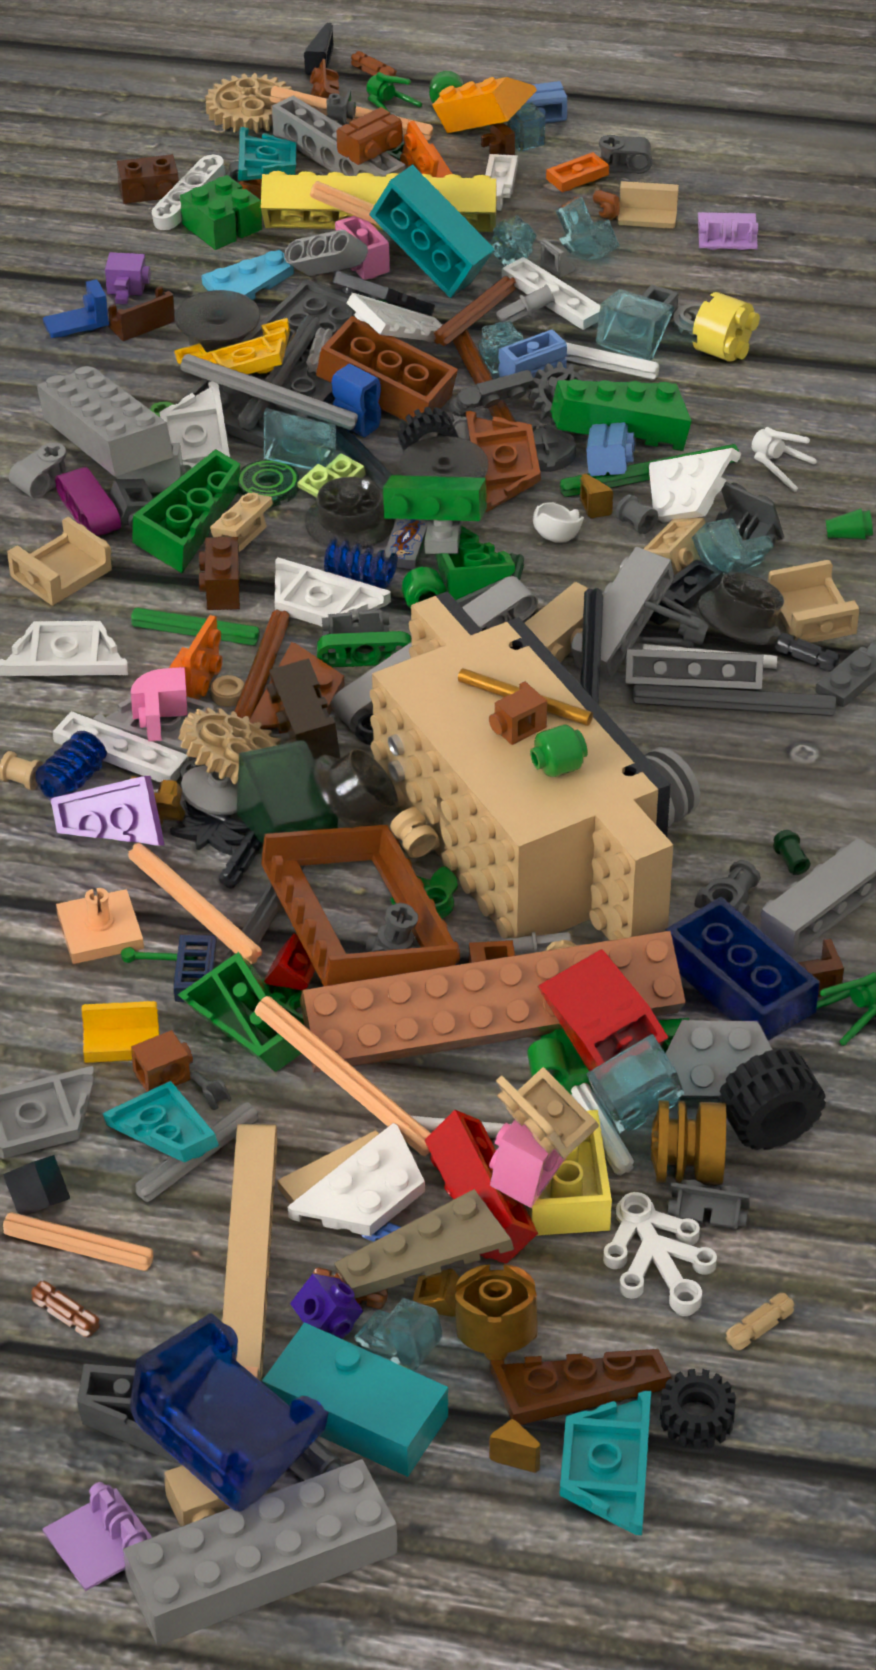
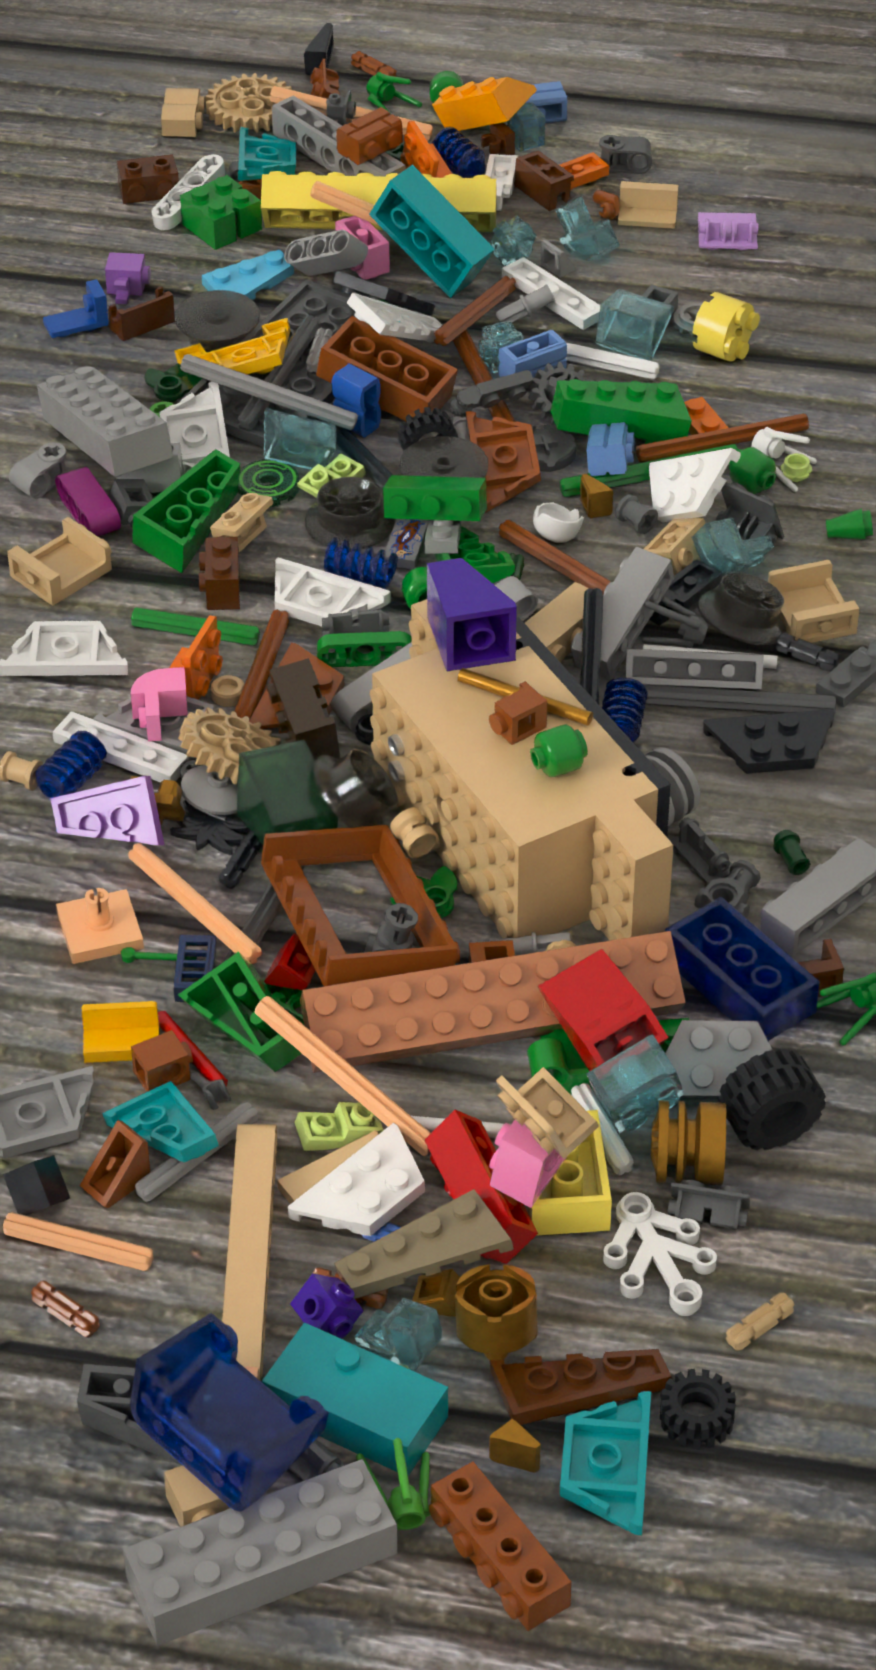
lavender hinge [42,1482,152,1591] -> none
none -> dark orange slope [79,1120,151,1208]
none -> dark green plate [145,364,203,402]
none -> red bar [158,1011,228,1086]
none -> tan brick [161,88,206,137]
none -> yellowish green slope [294,1102,384,1151]
none -> bright green plant [356,1438,430,1530]
none -> dark purple slope [427,558,517,671]
none -> dark orange brick [429,1461,572,1631]
none -> clear blue piece [432,127,486,178]
none -> dark orange axle [499,520,612,595]
none -> reddish brown hinge [514,150,574,211]
none -> clear blue piece [601,678,648,742]
none -> dark orange axle [635,413,809,462]
none -> dark grey hinge [669,817,732,885]
none -> orange plate [684,397,729,435]
none -> black wing [703,709,834,774]
none -> green head [728,447,776,494]
none -> yellowish green plate [781,453,812,482]

